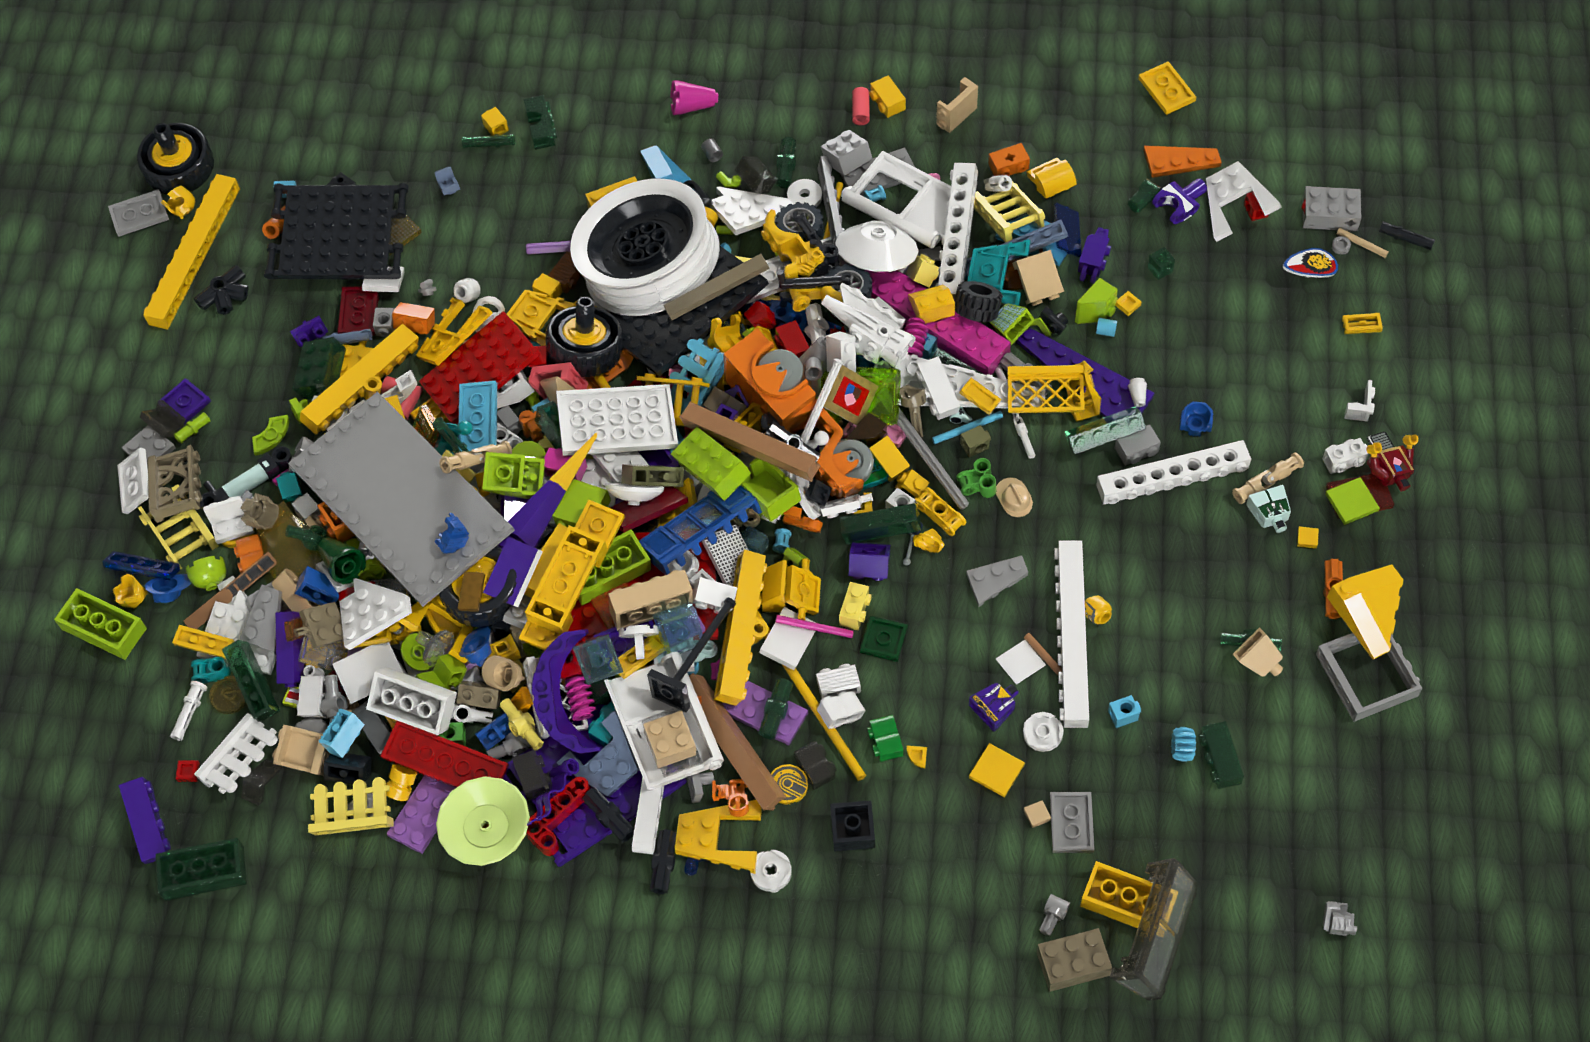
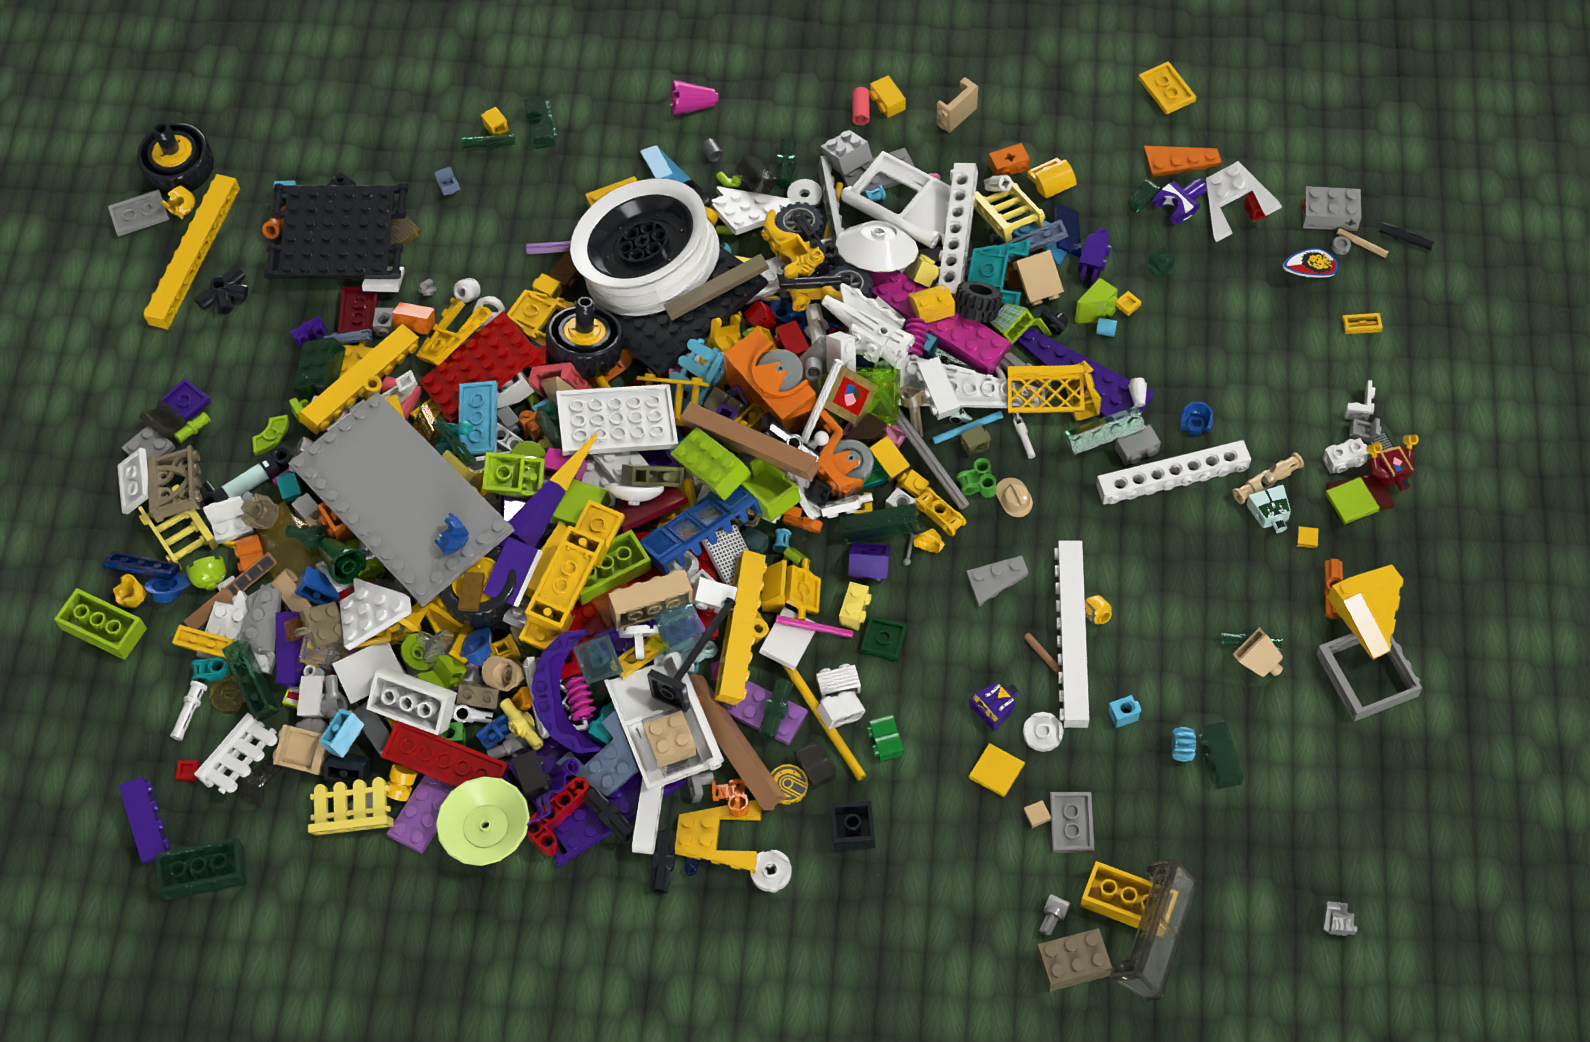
tan piece [439,441,512,474] -> none
yellow tile [907,746,927,768] -> none
yellow tile [960,377,1001,415] -> none
white sticker [996,640,1046,684] -> none
none -> light grey bracket [1349,418,1381,443]

